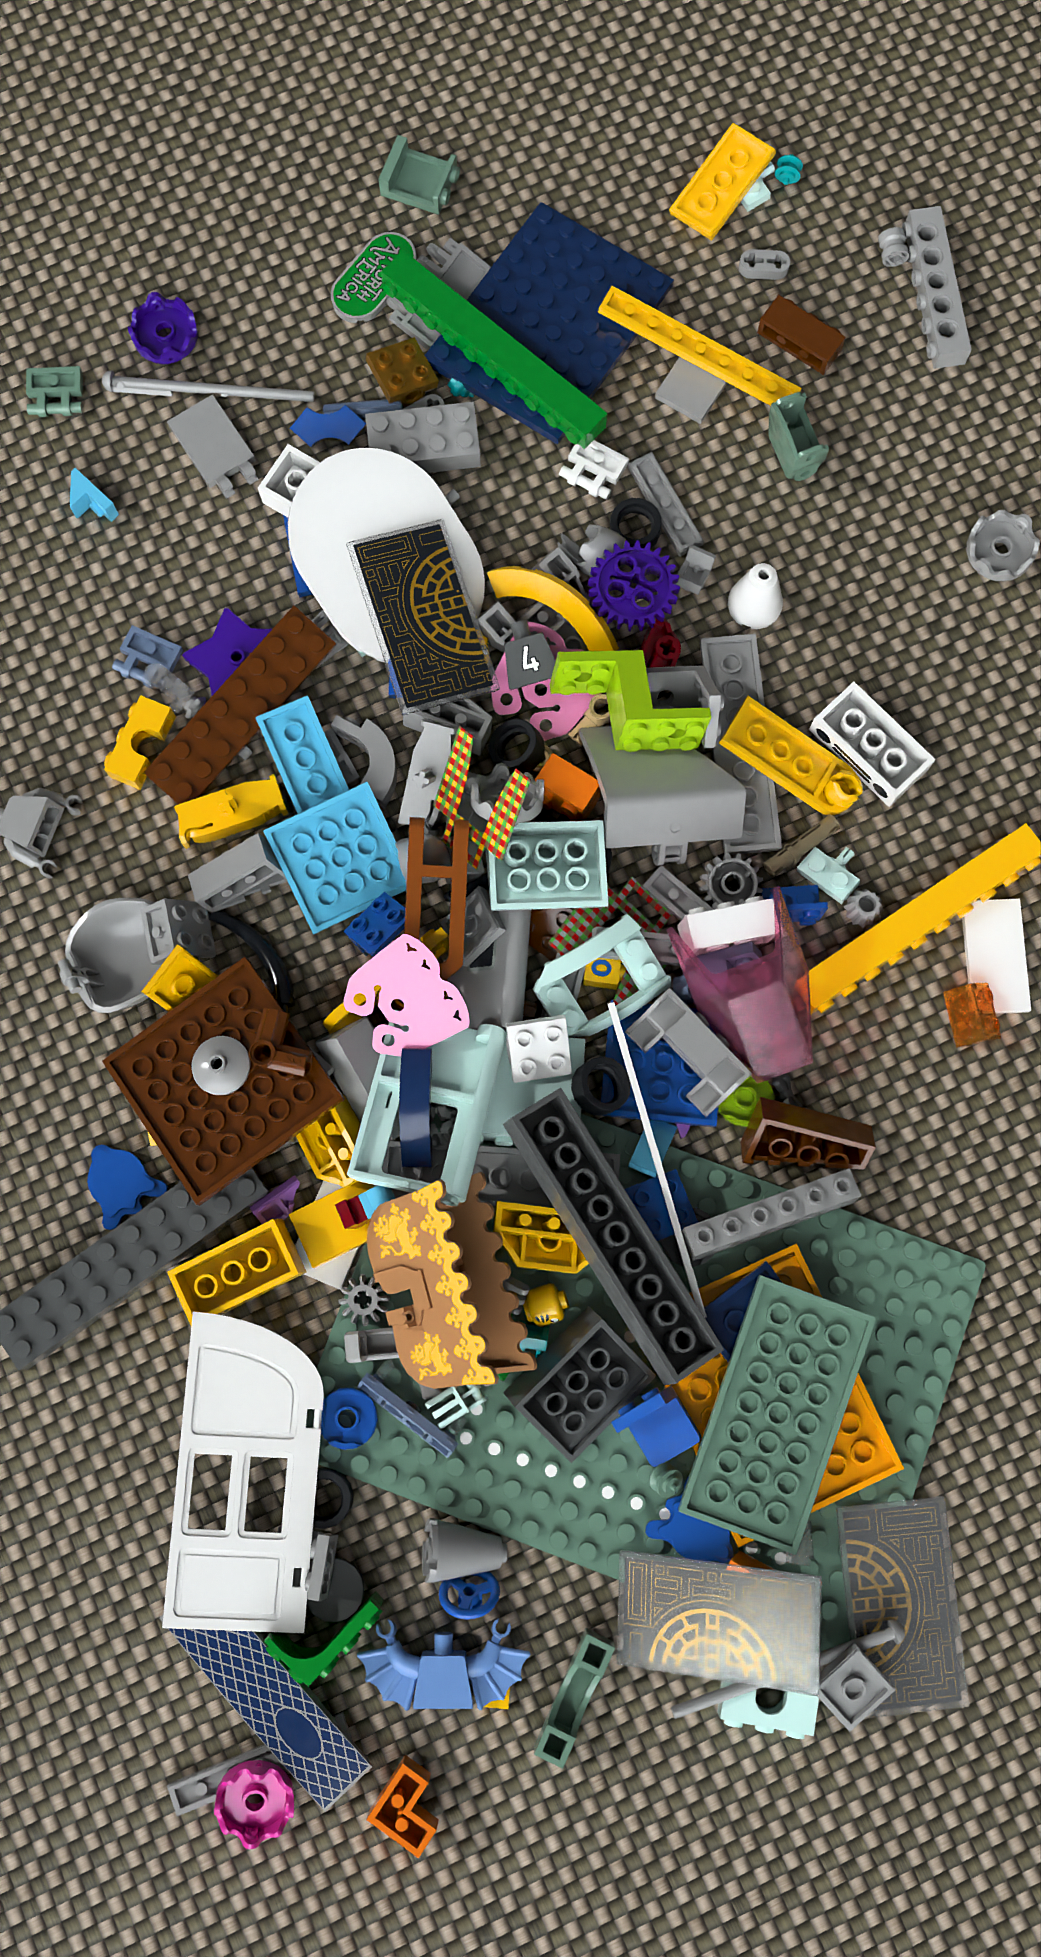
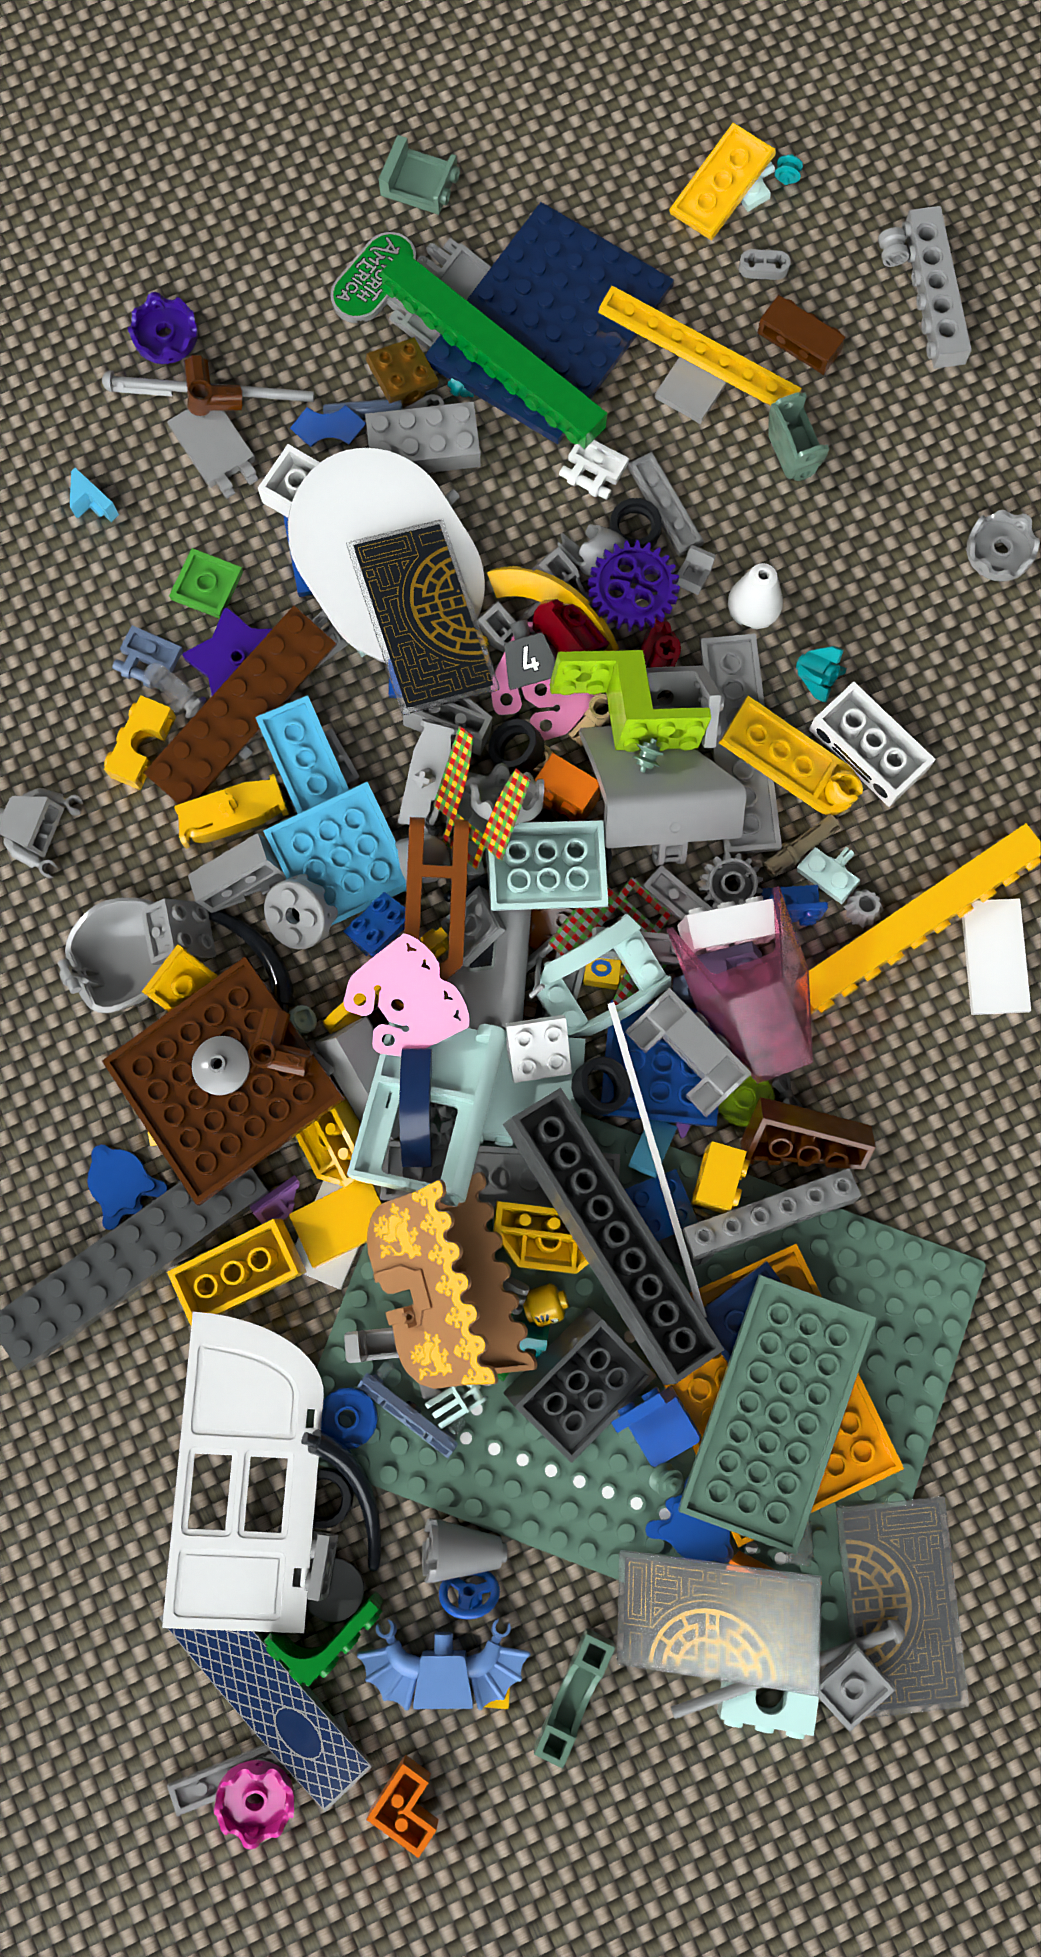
sand green plate [26,366,83,417] -> none
light grey arch [331,715,397,809] -> none
leg [335,1186,396,1229] -> none
light grey gear [338,1274,390,1326] -> none
clear orange bracket [943,983,1001,1048] -> none
none -> bright green plate [169,548,243,619]
none -> reddish brown piece [184,355,242,416]
none -> light grey plate [264,874,338,950]
none -> light aqua tile [289,1005,317,1036]
none -> black animal [301,1429,381,1572]
none -> light grey piece [527,934,554,998]
none -> dark red piece [532,599,610,652]
none -> sand green wheel [632,738,664,773]
none -> yellow brick [691,1141,750,1214]
none -> teal brick [796,646,847,702]

